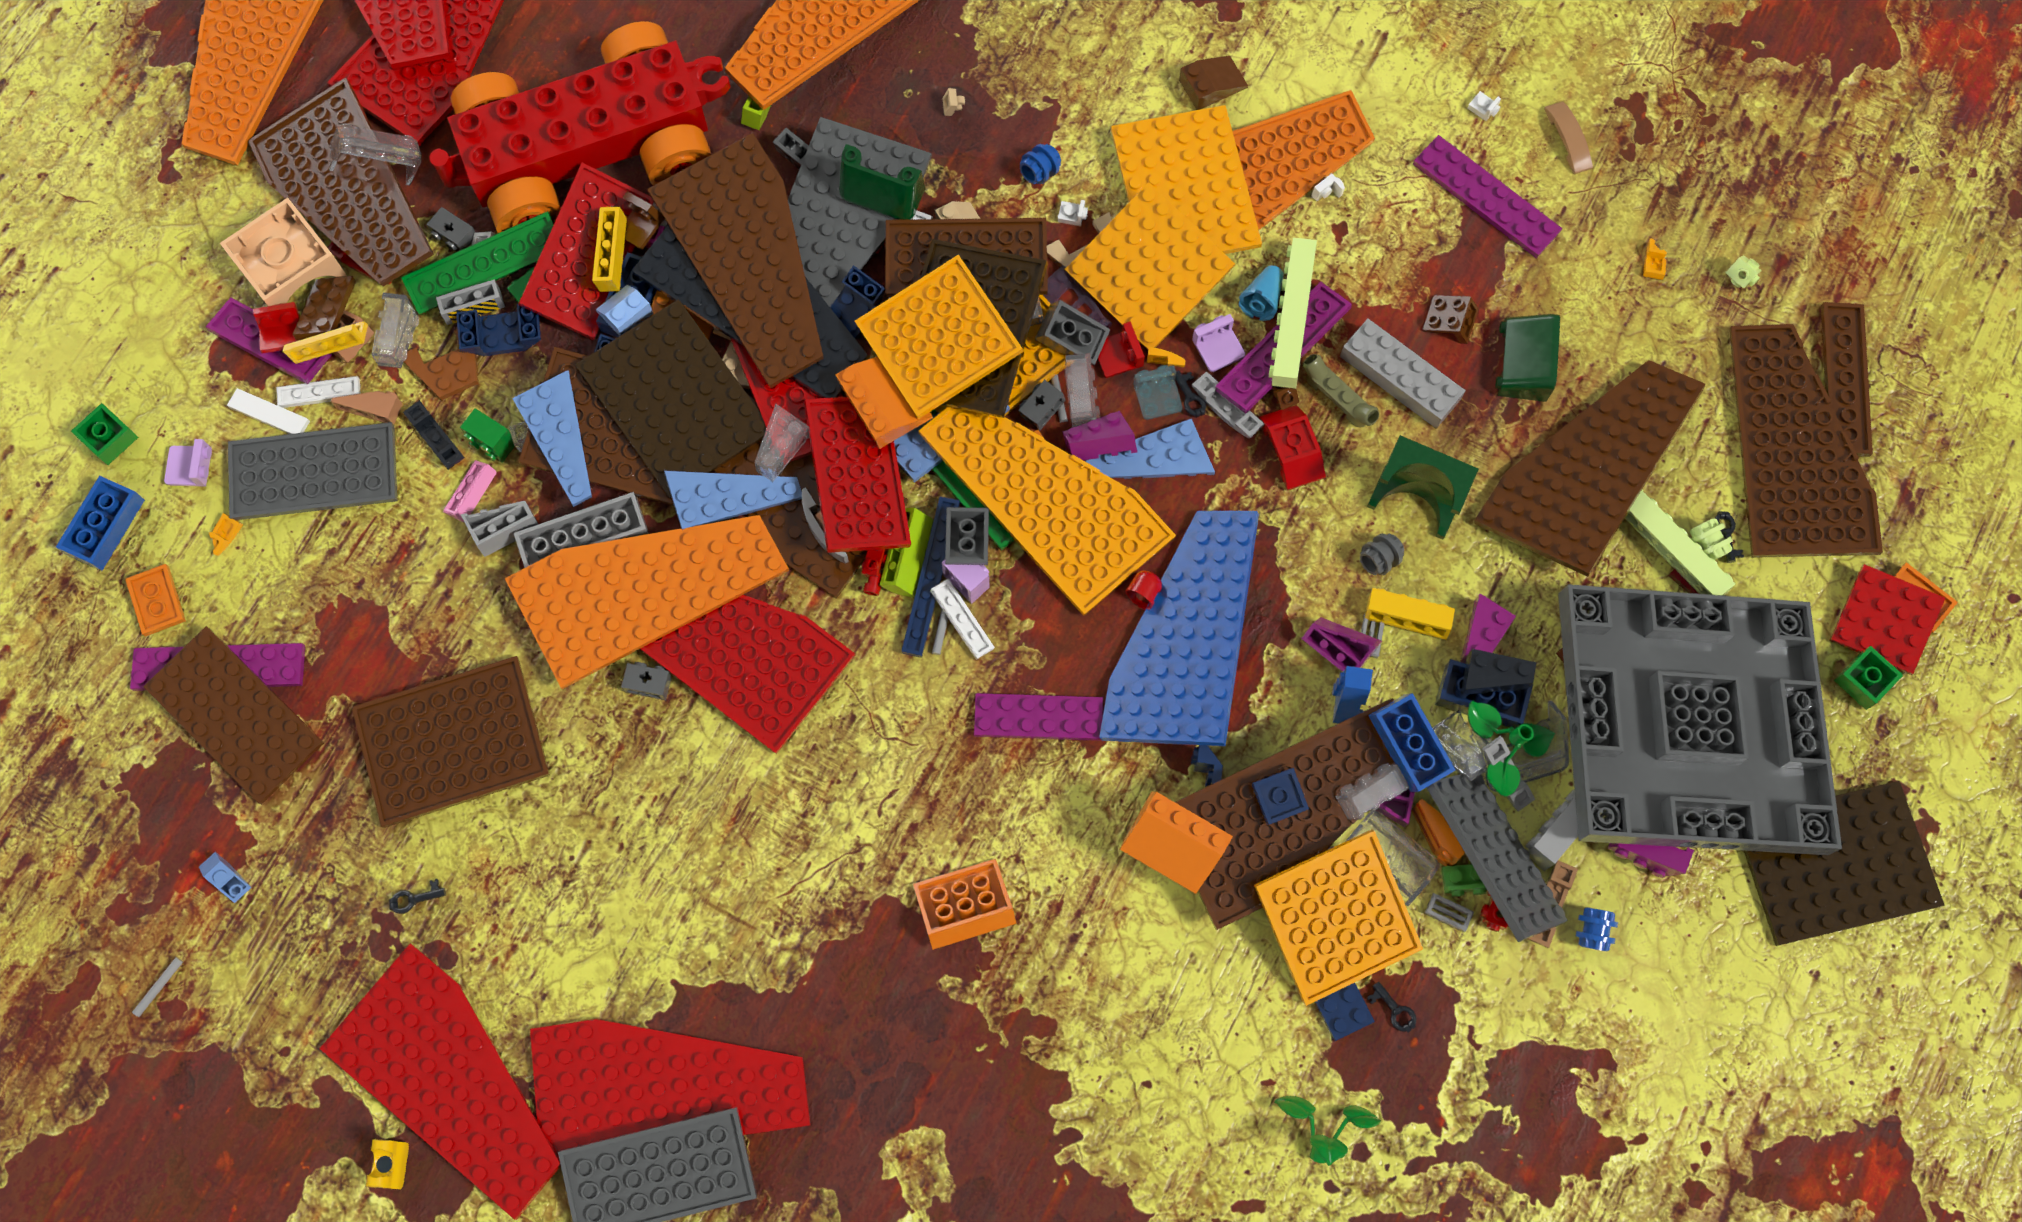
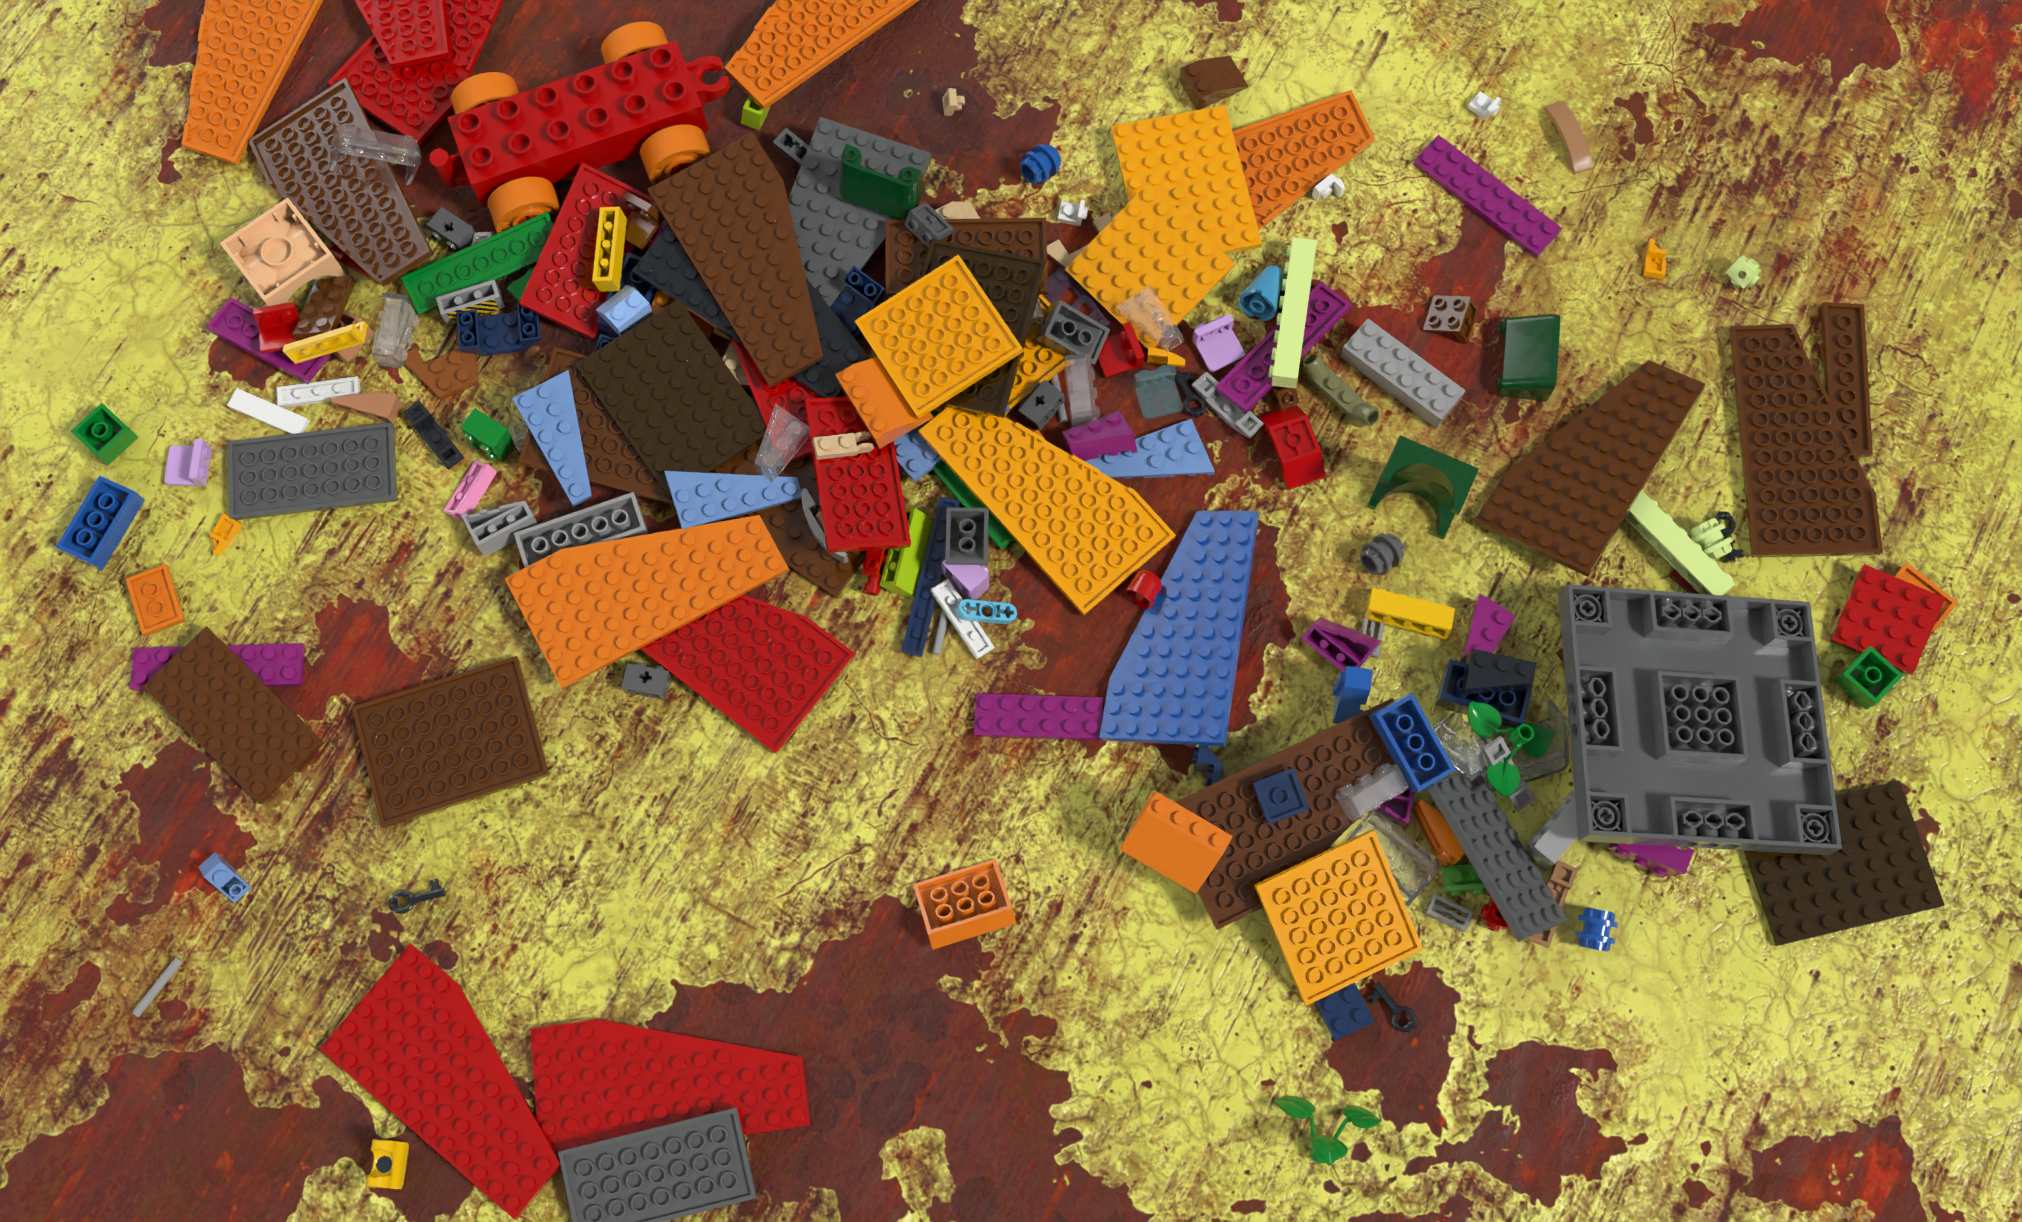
none -> tan hinge [812,431,874,460]
none -> dark grey bracket [905,202,954,248]
none -> medium azure beam [956,599,1017,624]
none -> clear wedge [1116,285,1184,352]

